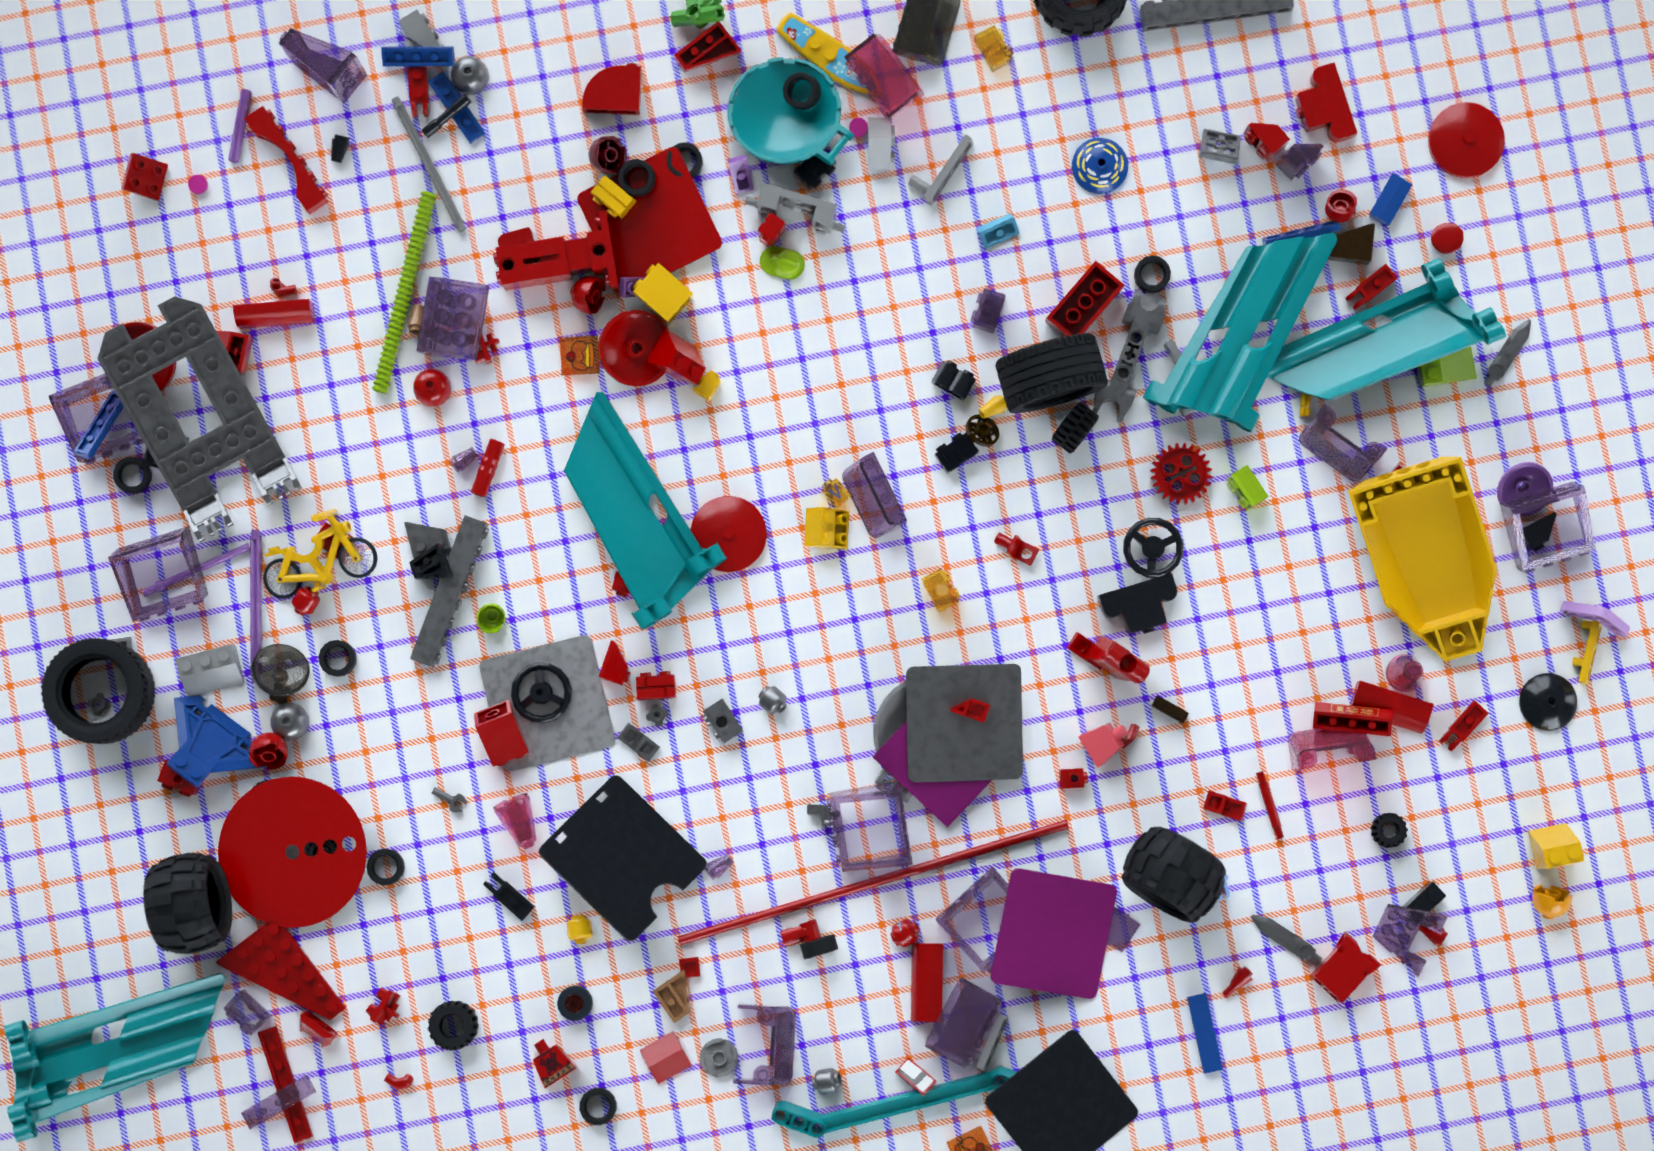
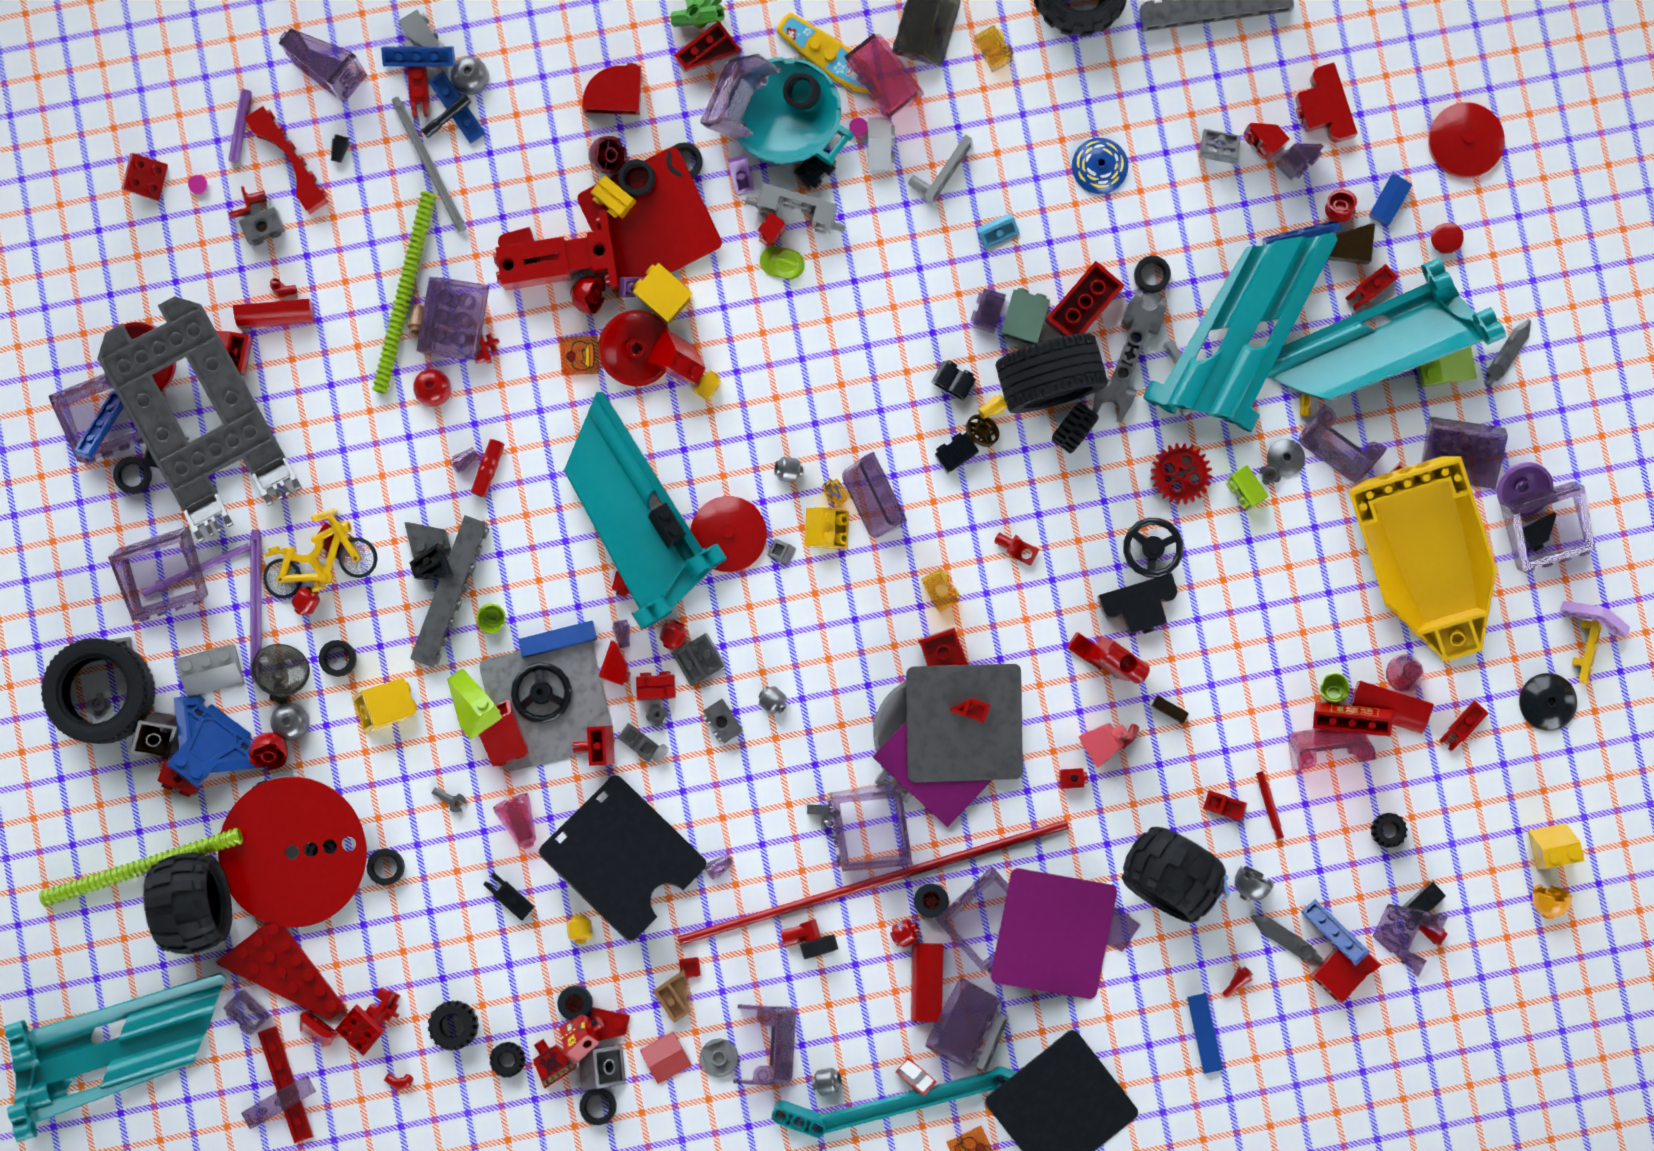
none -> lime piece [39,827,243,907]
none -> dark brown slope [130,712,177,760]
none -> red bracket [228,186,267,219]
none -> flat silver brick [239,207,285,246]
none -> red plate [335,1004,385,1056]
none -> yellow slope [352,677,417,734]
none -> lime wedge [447,668,502,740]
none -> black tyre [489,1042,526,1078]
none -> blue tile [518,620,597,658]
none -> red torso [559,1015,604,1063]
none -> red brick [572,725,615,766]
none -> flat silver slope [579,1045,626,1090]
none -> red wing [590,1007,630,1041]
none -> clear purple cone [611,619,630,648]
none -> black brick [648,503,686,549]
none -> light grey tile [652,744,669,763]
none -> red head [659,620,687,650]
none -> flat silver slope [671,633,726,686]
none -> clear purple windscreen [700,54,781,138]
none -> flat silver slope [767,538,796,565]
none -> flat silver head [774,457,803,483]
none -> black wheel [914,883,949,918]
none -> red piece [918,627,968,666]
none -> sand green brick [1000,288,1050,345]
none -> flat silver cylinder [1234,866,1274,902]
none -> flat silver plate [1260,464,1281,485]
none -> flat silver dish [1267,439,1305,477]
none -> tile [1301,899,1370,966]
none -> lime hair [1320,673,1350,704]
none -> clear purple slope [1421,416,1508,489]

